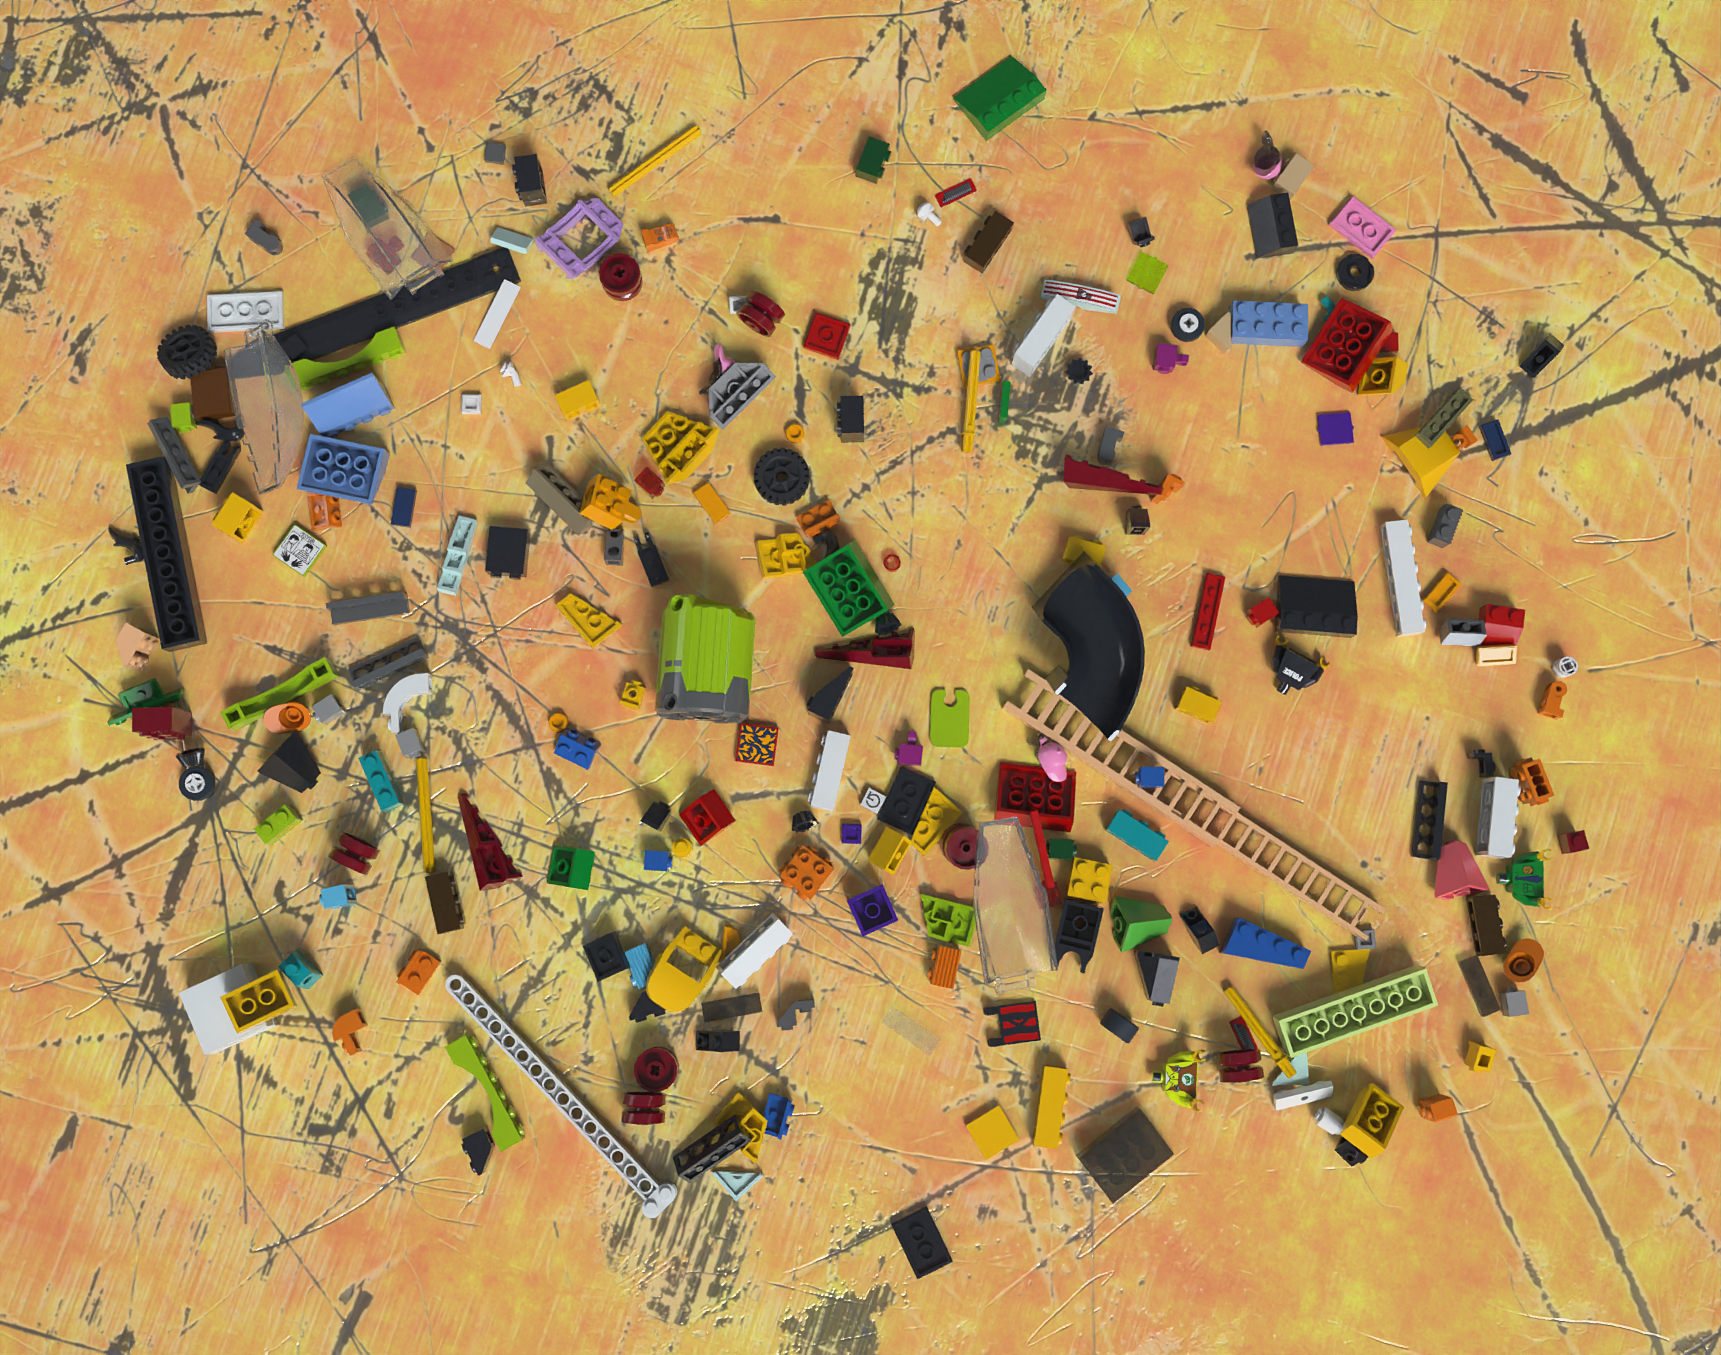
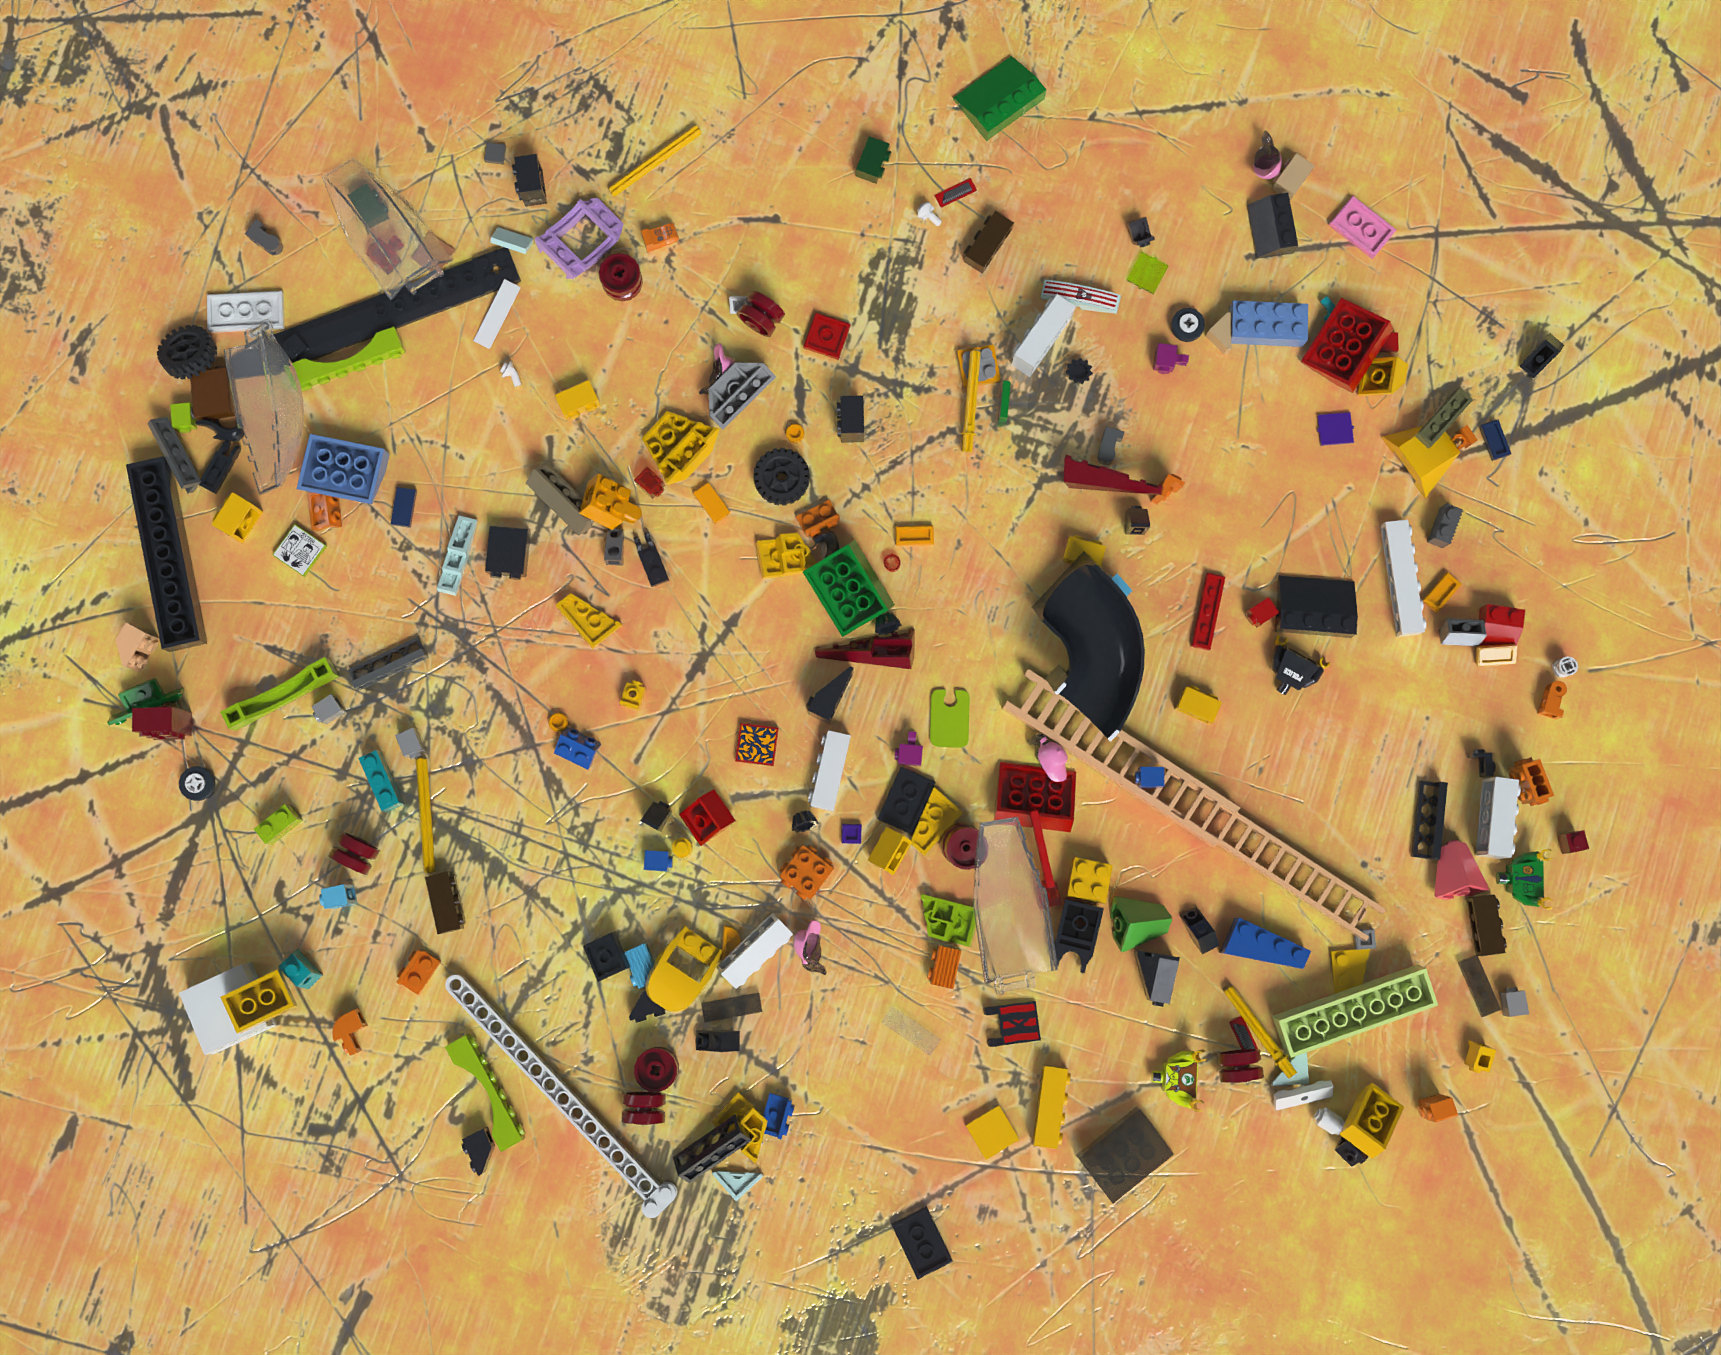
black piece [108,527,144,565] -> none
black piece [176,747,205,767] -> none
black slope [257,730,321,793] -> none
orange piece [263,701,311,734] -> none
medium blue slope [301,373,395,438] -> none
dark grey fence [326,591,410,625] -> none
white arch [383,673,433,735] -> none
dark red wedge [458,793,523,891] -> none
white tile [462,394,482,414] -> none
green slope [547,845,595,890] -> none
lime piece [655,594,756,724] -> none
dark grey slope [777,999,815,1031] -> none
dark purple brick [847,884,898,937] -> none
white tile [860,788,886,814] -> none
dark green brick [1046,838,1077,861] -> none
black wheel [1100,1008,1139,1043] -> none
teal brick [1105,809,1169,862] -> none
black tile [1336,254,1374,291] -> none
orange piece [1503,938,1544,983] -> none
none -> hair [794,920,827,975]
none -> light orange tile [895,525,934,546]

